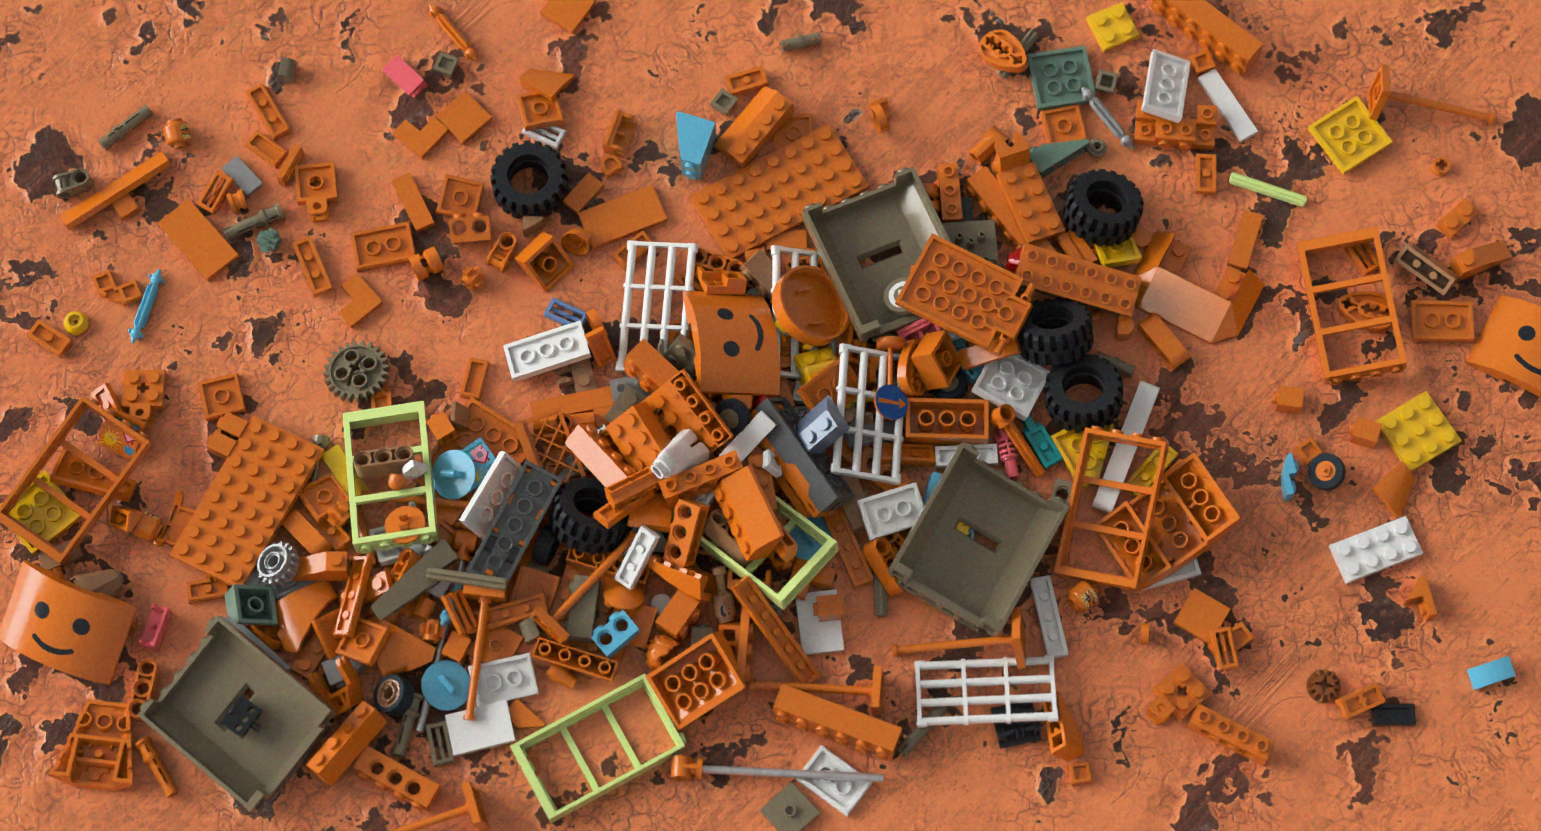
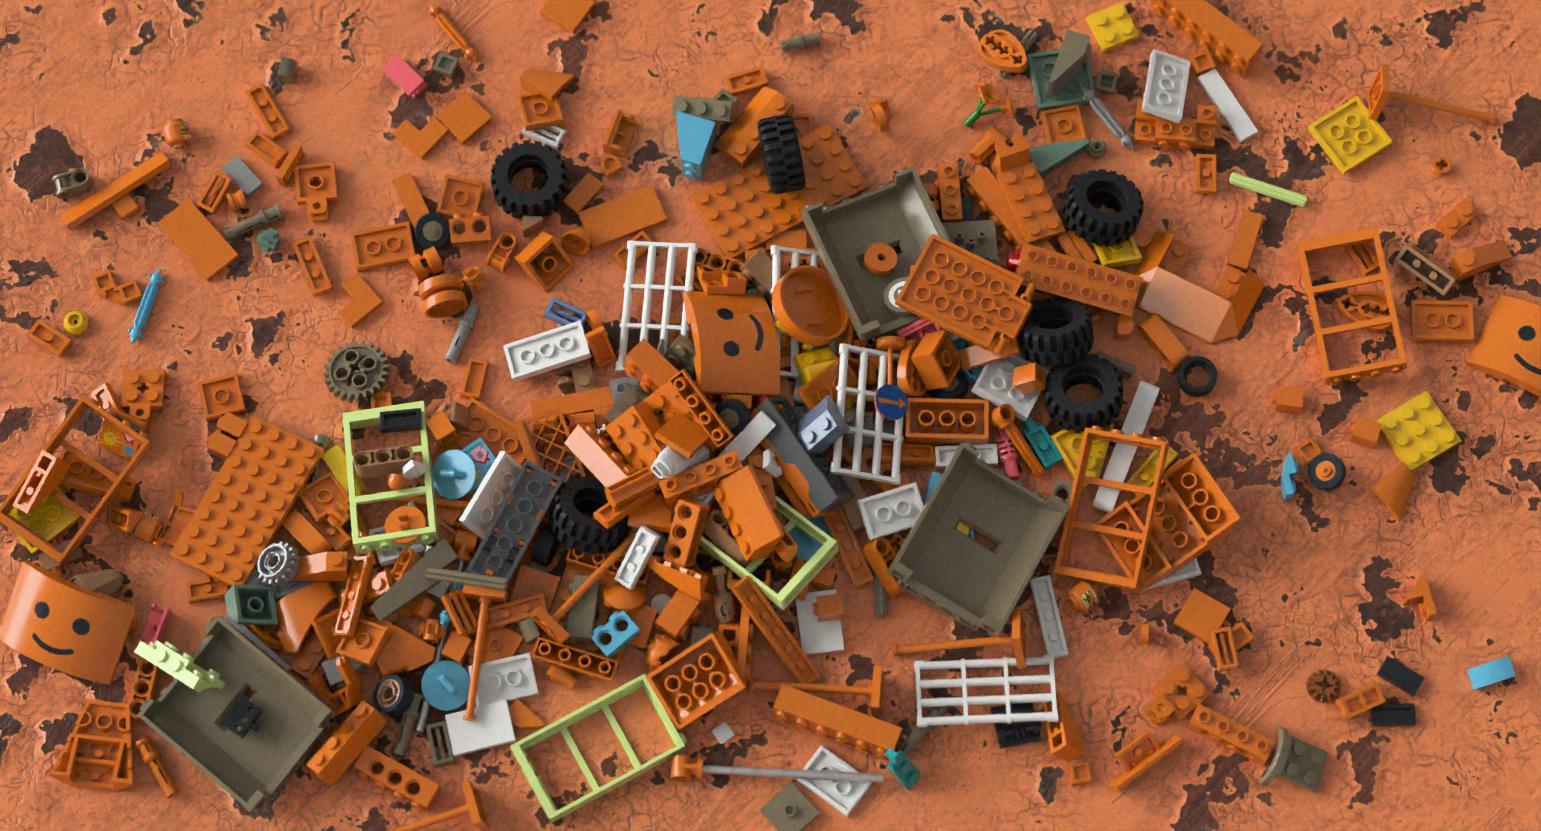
dark tan pin [98,105,153,151] -> none
white plate [1329,516,1423,584] -> none
none -> orange slope [13,450,71,514]
none -> yellowish green bracket [134,640,226,692]
none -> black tile [380,408,422,433]
none -> black wheel [415,213,450,249]
none -> orange wheel [418,274,468,319]
none -> light grey pin [445,304,480,364]
none -> orange tile [655,412,710,459]
none -> dark tan brick [672,95,738,123]
none -> white sticker [712,722,734,744]
none -> black tyre [757,114,806,195]
none -> orange piece [864,243,897,275]
none -> teal hinge [885,748,921,791]
none -> orange plant [963,82,1015,128]
none -> orange brick [1012,362,1046,394]
none -> dark tan slope [1046,30,1092,99]
none -> orange bracket [1109,730,1184,791]
none -> black tyre [1177,356,1217,397]
none -> dark tan piece [1259,726,1328,792]
none -> black tile [1376,656,1424,697]

